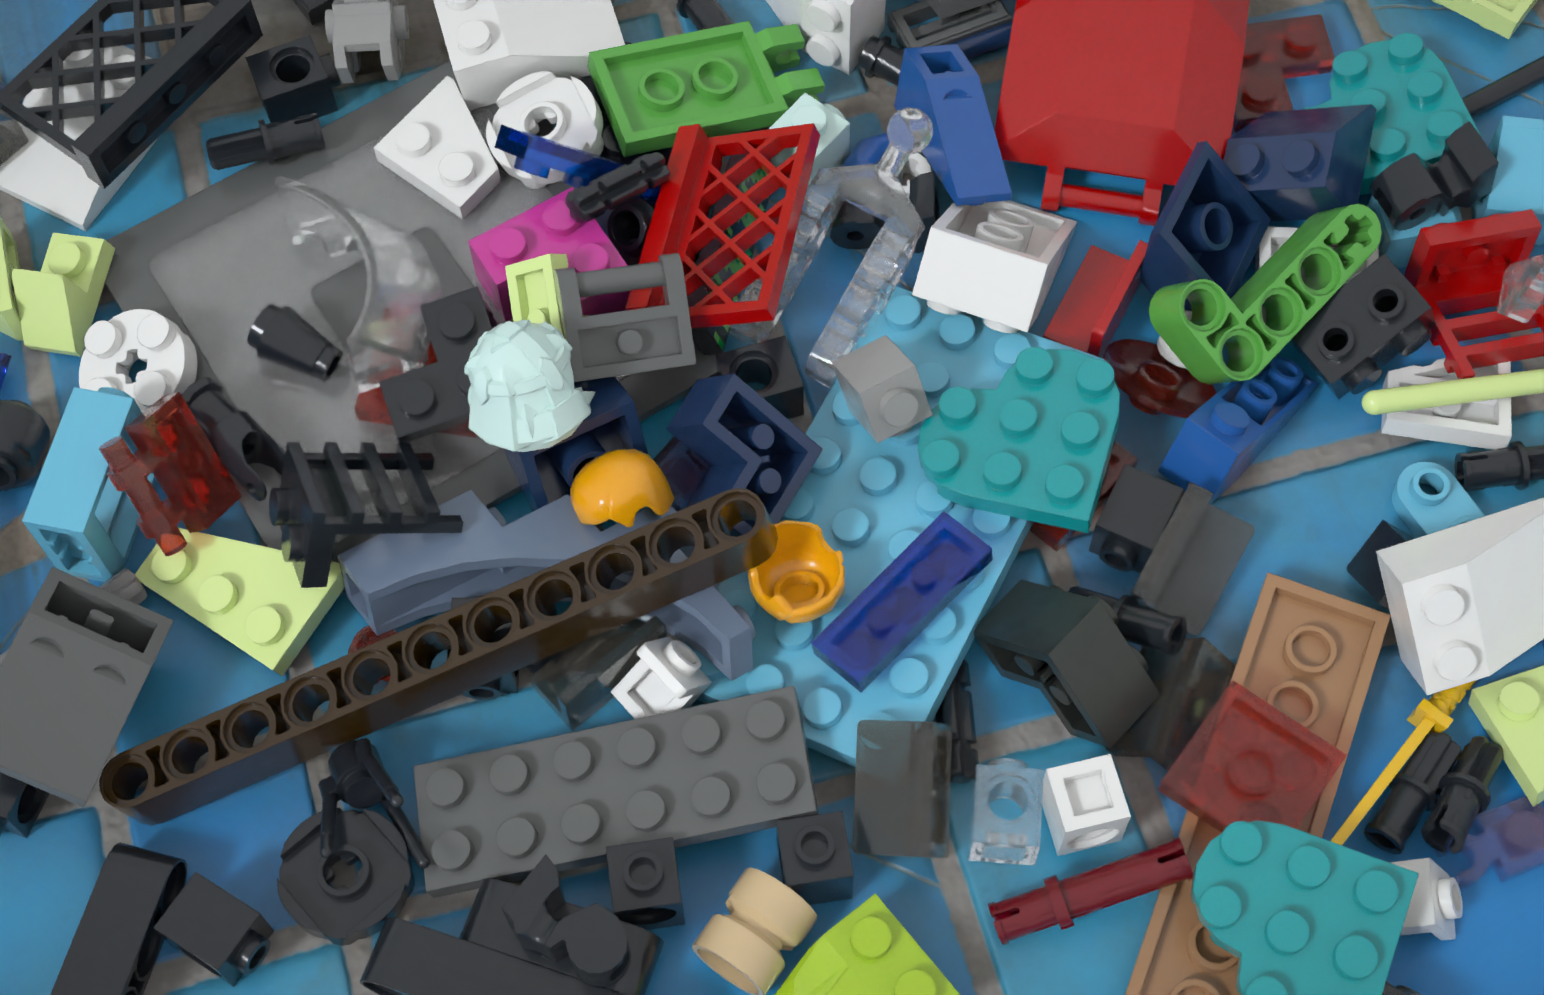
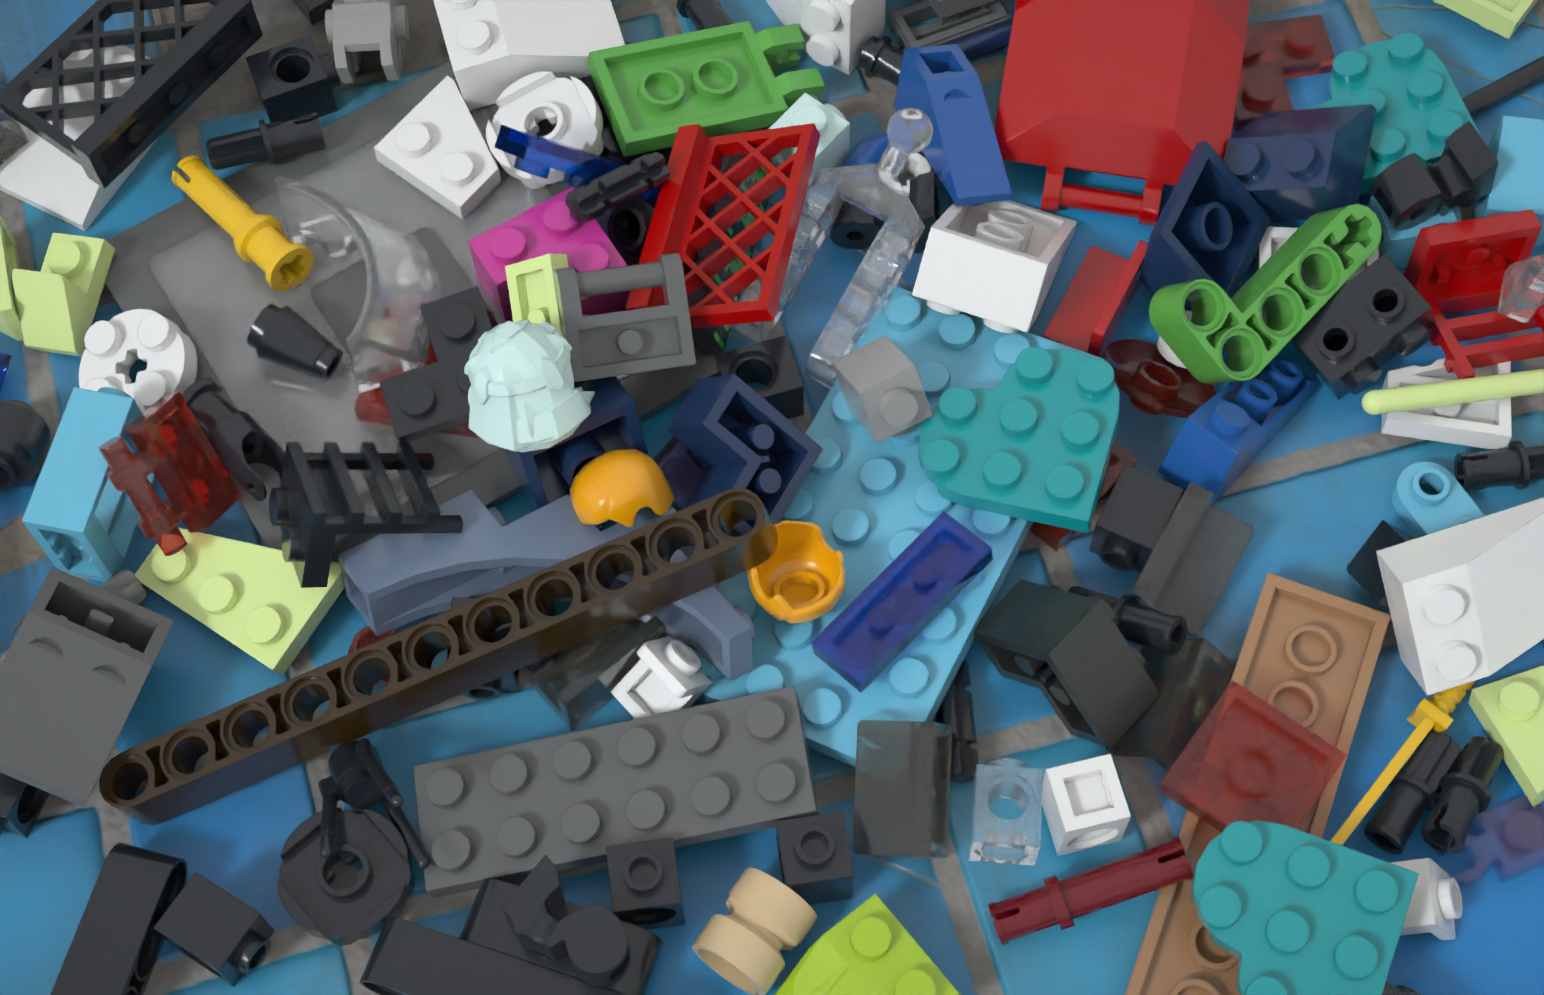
none -> yellow pin [171,155,314,292]

